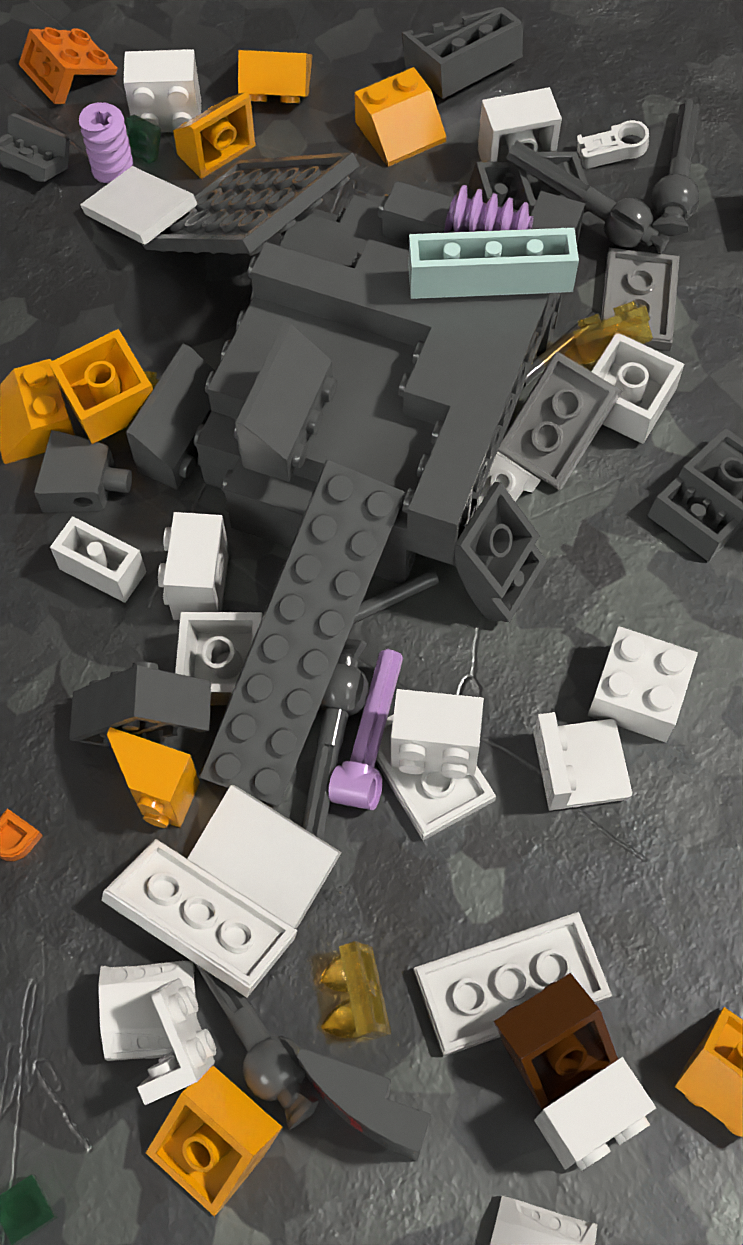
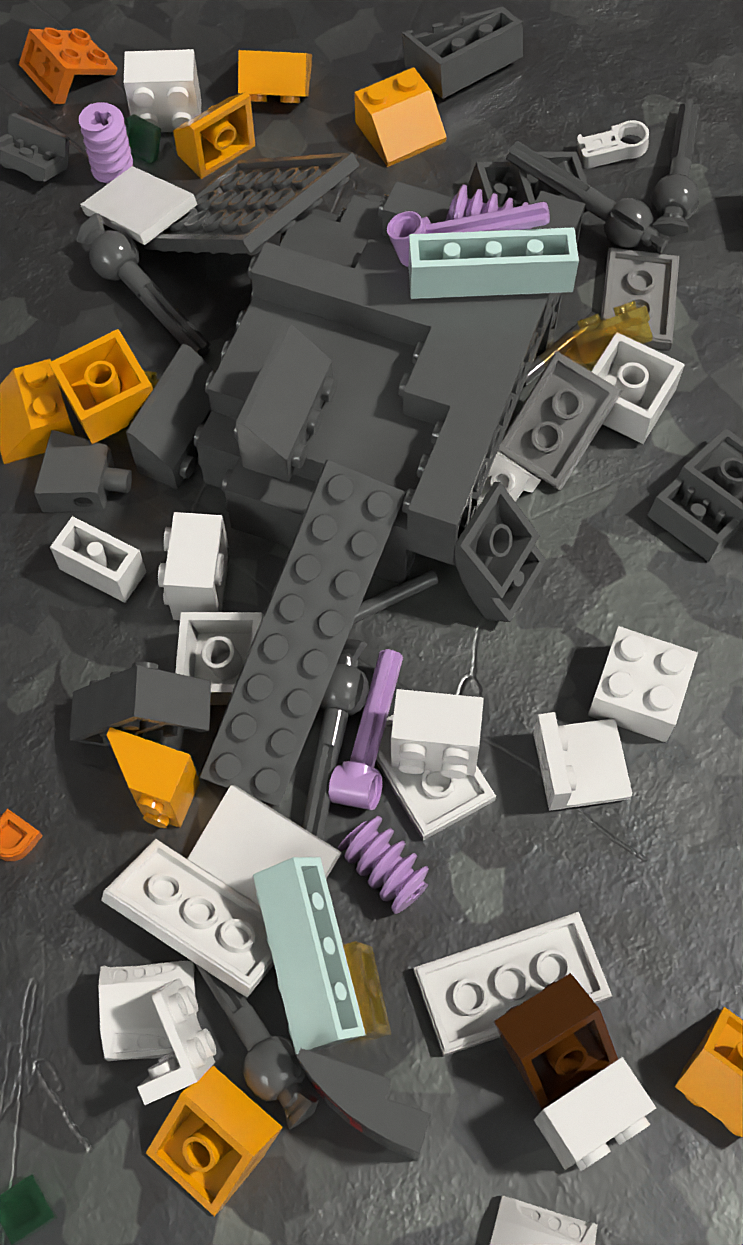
white brick [478,87,562,162] -> none
none -> dark grey piece [76,213,211,357]
none -> light aqua brick [253,857,366,1054]
none -> lavender piece [337,816,429,914]
none -> lavender axle [387,202,550,267]

